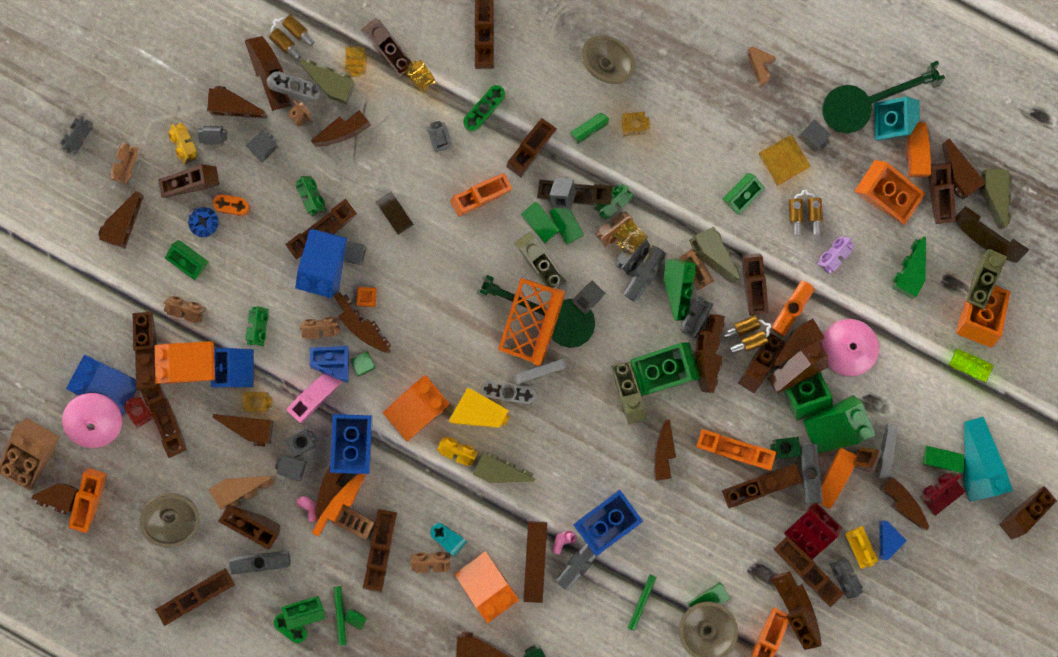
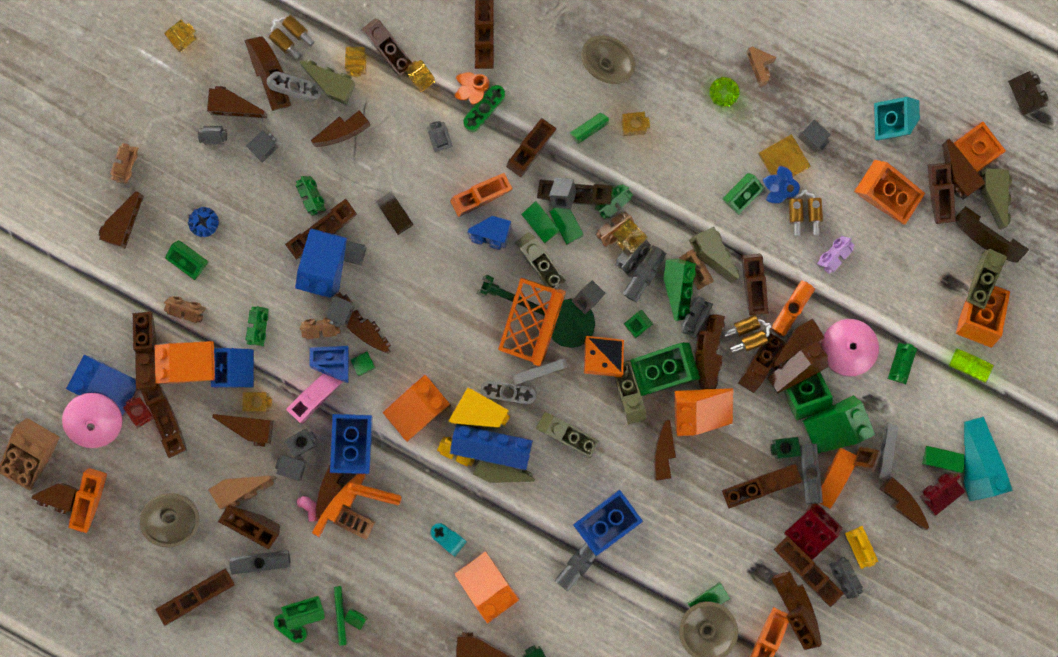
dark grey hinge [60,117,93,156] -> none
reddish brown slope [158,164,220,198] -> none
yellow hinge [168,123,198,164] -> none
orange beam [213,194,250,216] -> none
medium nougat hinge [289,100,313,126] -> none
orange tile [356,287,377,307] -> none
reddish brown slope [363,509,397,593] -> none
medium nougat hinge [410,551,451,573] -> none
reddish brown slope [523,521,547,603] -> none
bright pink arm [551,531,577,555] -> none
green bar [628,574,657,631] -> none
orange slope [696,429,776,471] -> none
dark green piece [822,61,945,134] -> none
blue slope [879,520,907,560] -> none
green slope [892,236,926,299] -> none
orange slope [906,122,931,177] -> none
reddish brown slope [999,486,1057,540] -> none
none -> clear yellow brick [164,19,197,52]
none -> dark grey brick [326,296,355,328]
none -> orange axle [347,482,401,505]
none -> blue slope [450,424,533,470]
none -> orange plate [455,72,490,105]
none -> blue slope [467,216,512,250]
none -> olive slope [536,412,599,458]
none -> orange tile [584,336,624,377]
none -> green slope [624,310,653,338]
none -> orange slope [675,388,733,436]
none -> clear neon green gear [709,77,740,108]
none -> blue plate [763,166,800,204]
none -> green hinge [887,343,917,385]
none -> orange tile [954,121,1006,172]
none -> dark brown bracket [1008,71,1049,116]

